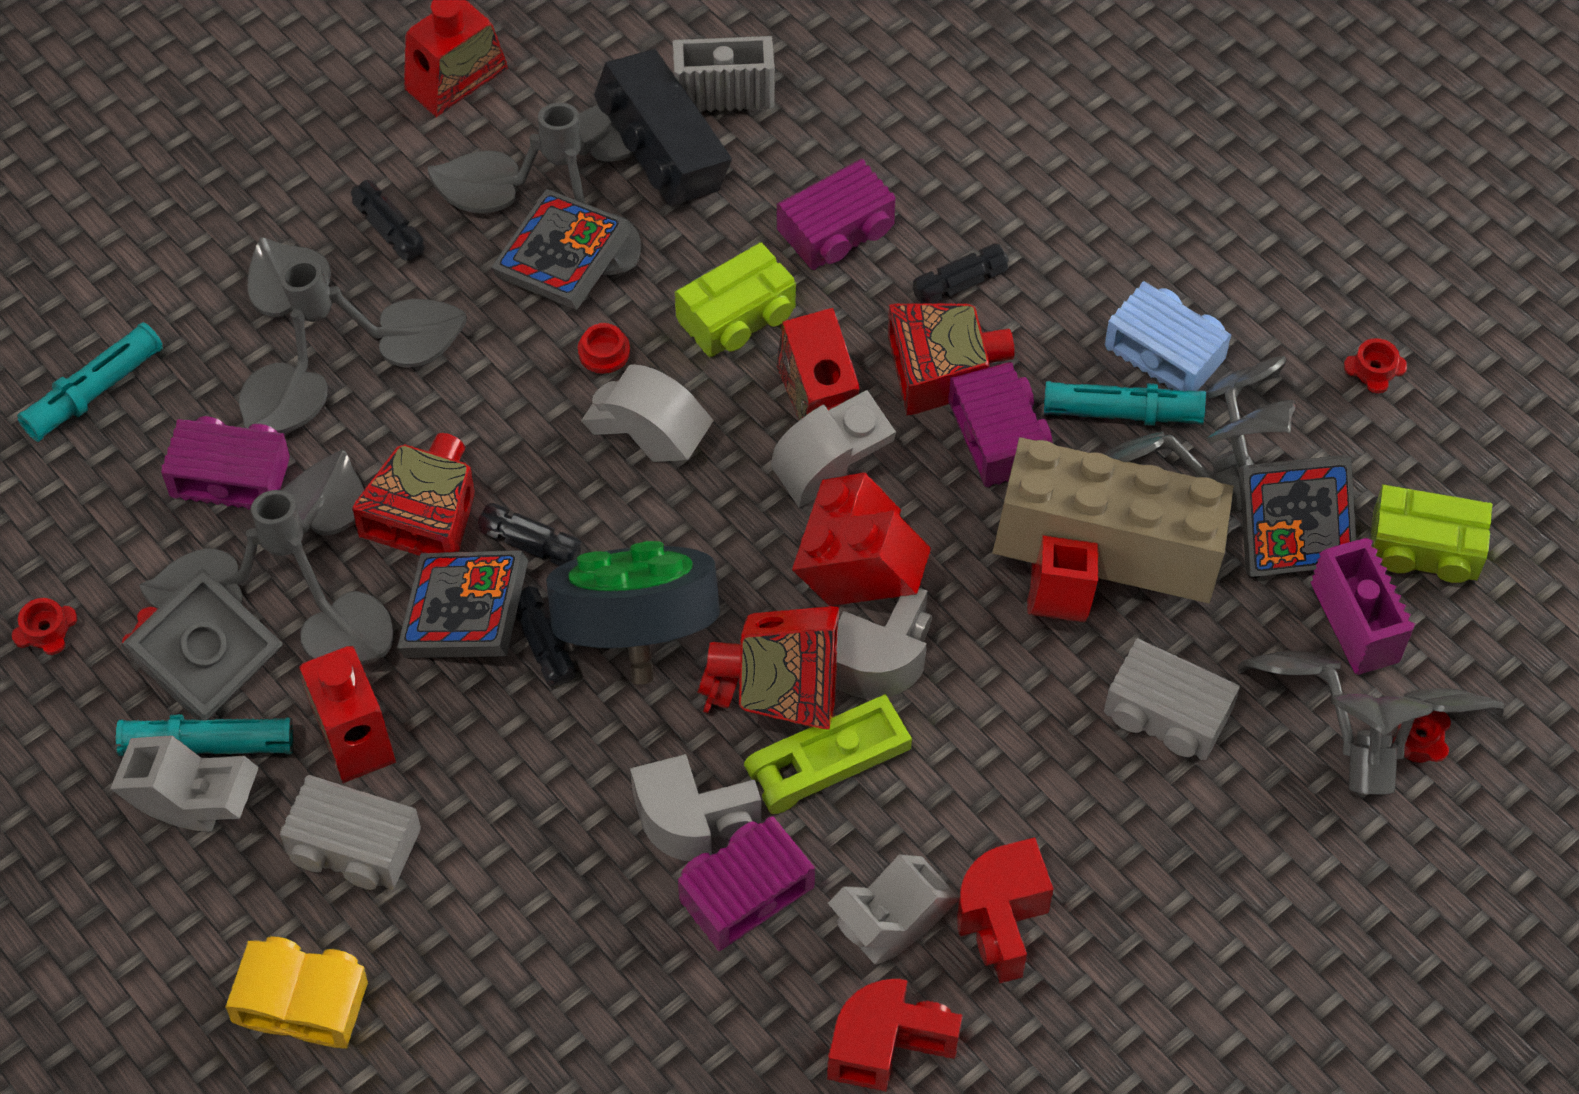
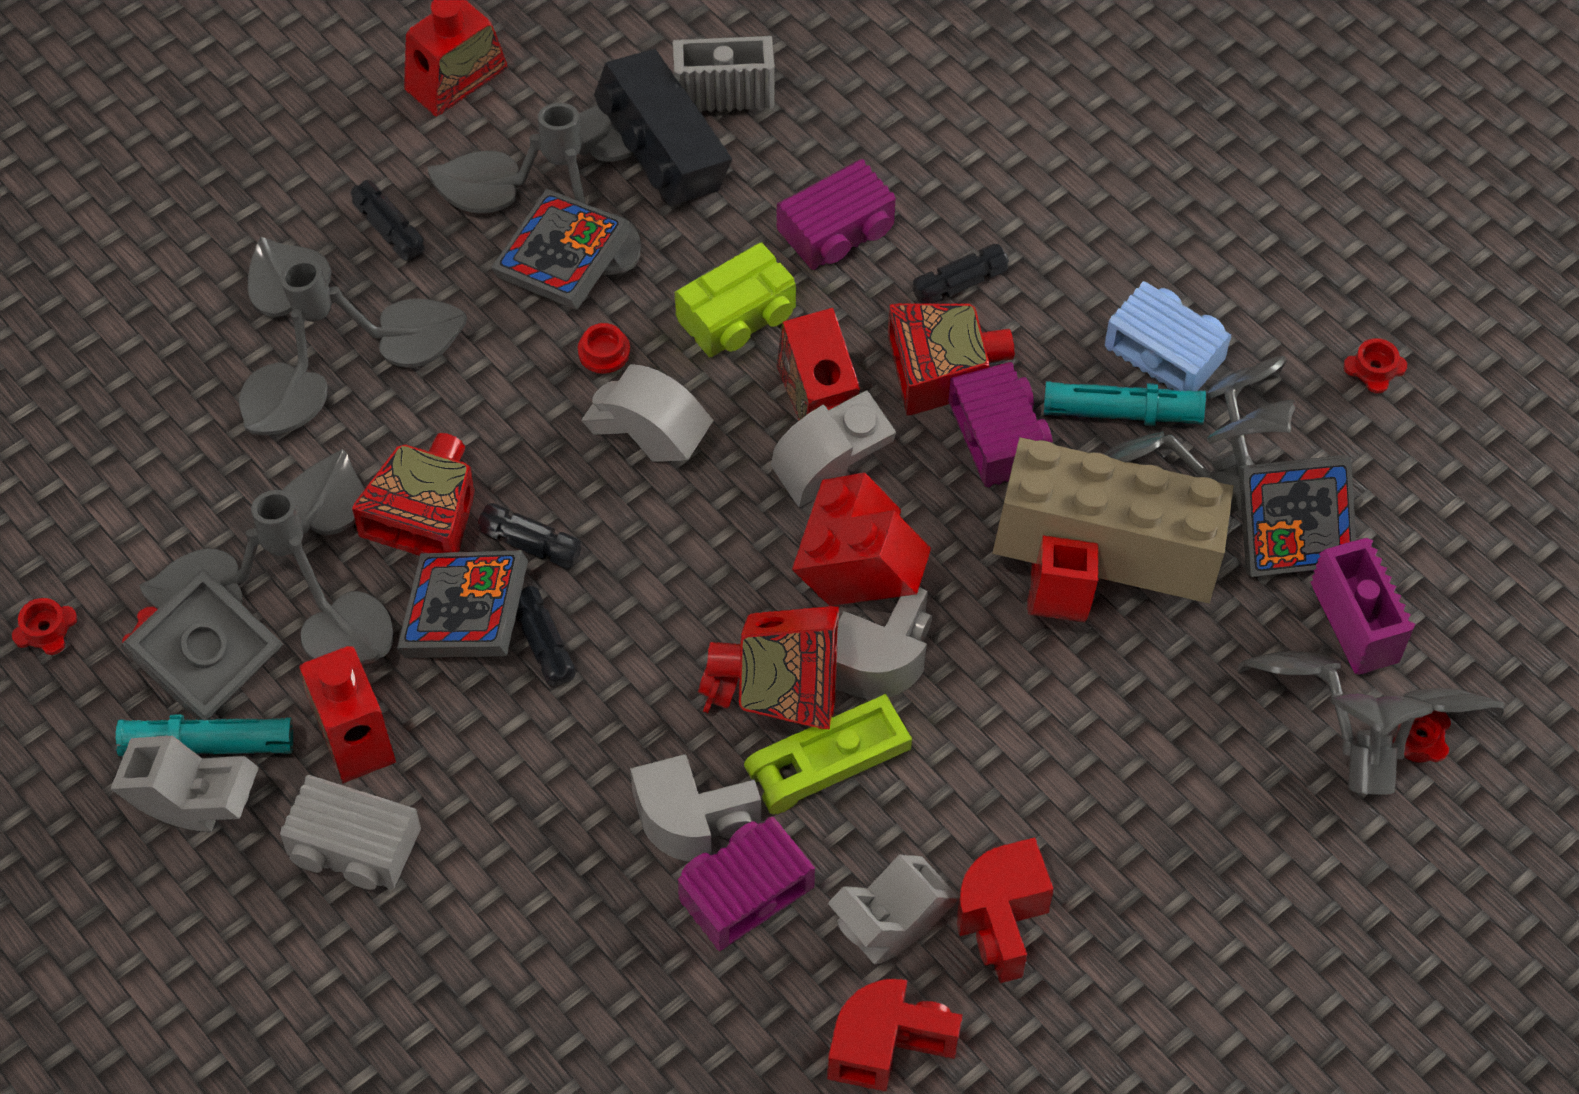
teal pin [17,322,163,442] -> none
magenta brick [161,416,290,510] -> none
yellow brick [226,936,368,1048] -> none
black wheel [546,541,720,684] -> none
light grey brick [1104,638,1241,760] -> none
lime brick [1370,484,1493,583] -> none

